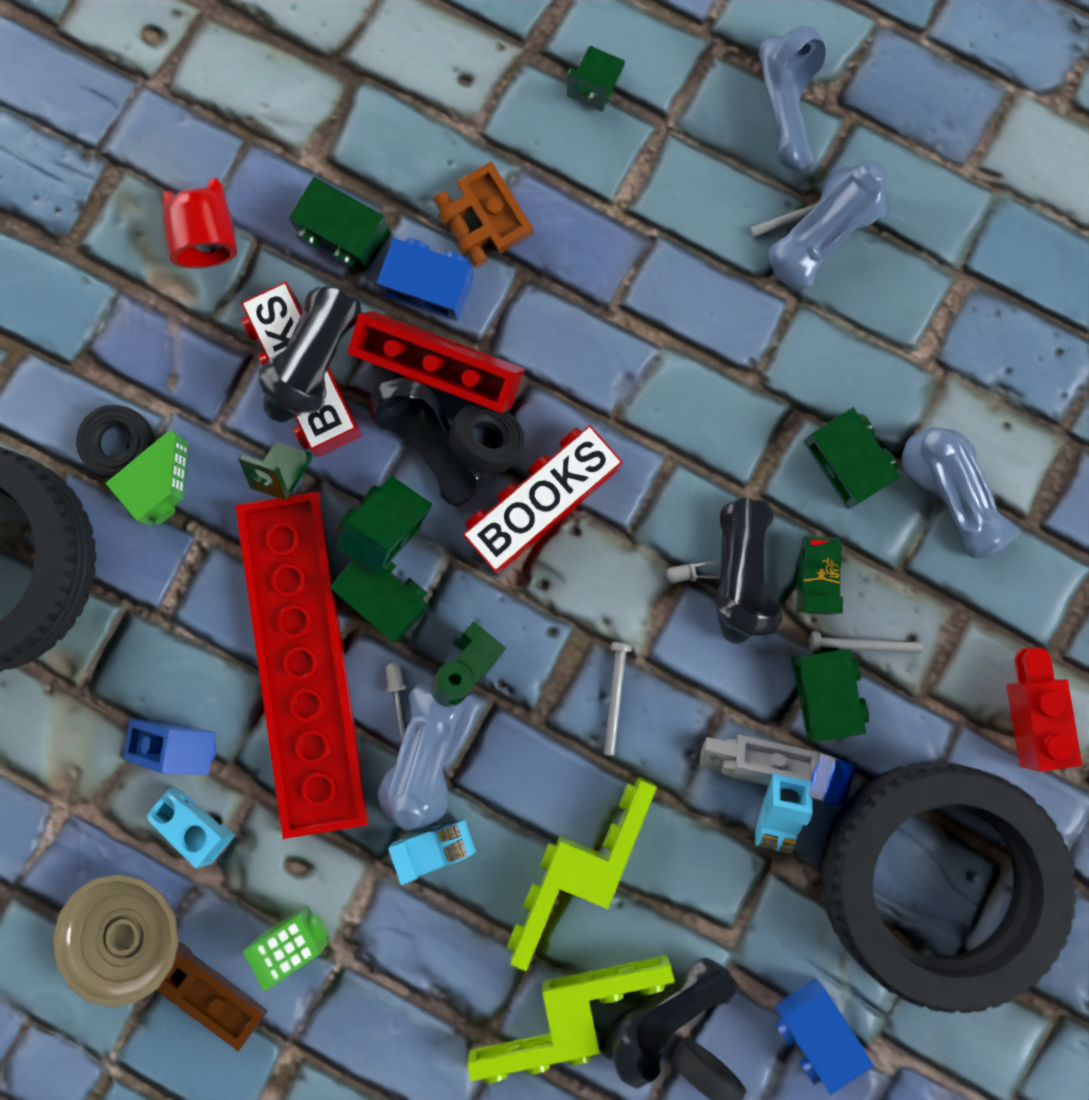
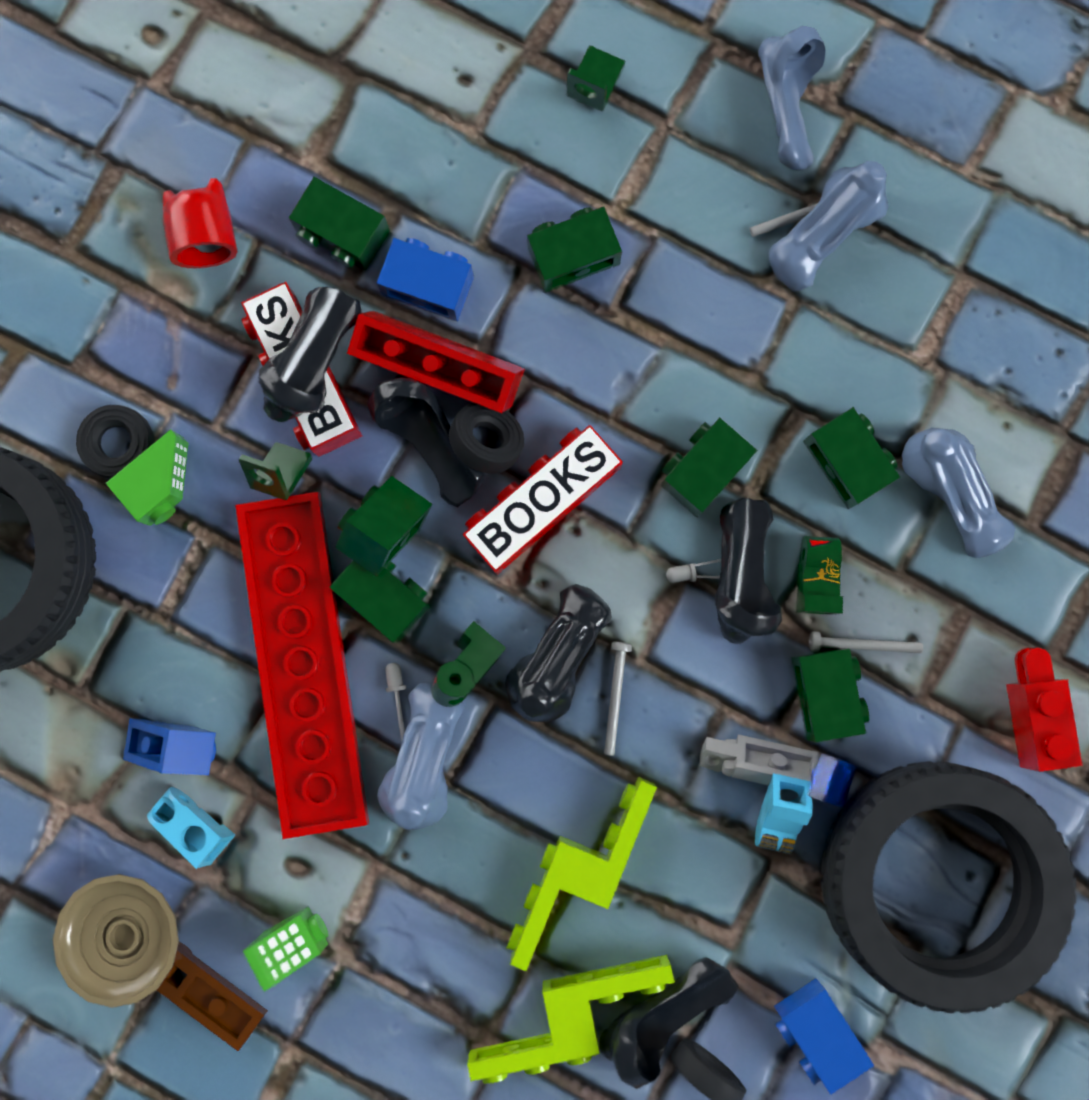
medium azure leg [388,819,476,885] -> none
dark orange plate [433,161,534,268] -> none
none -> black hair [505,584,612,722]
none -> dark green brick [527,206,622,293]
none -> dark green brick [660,417,758,518]

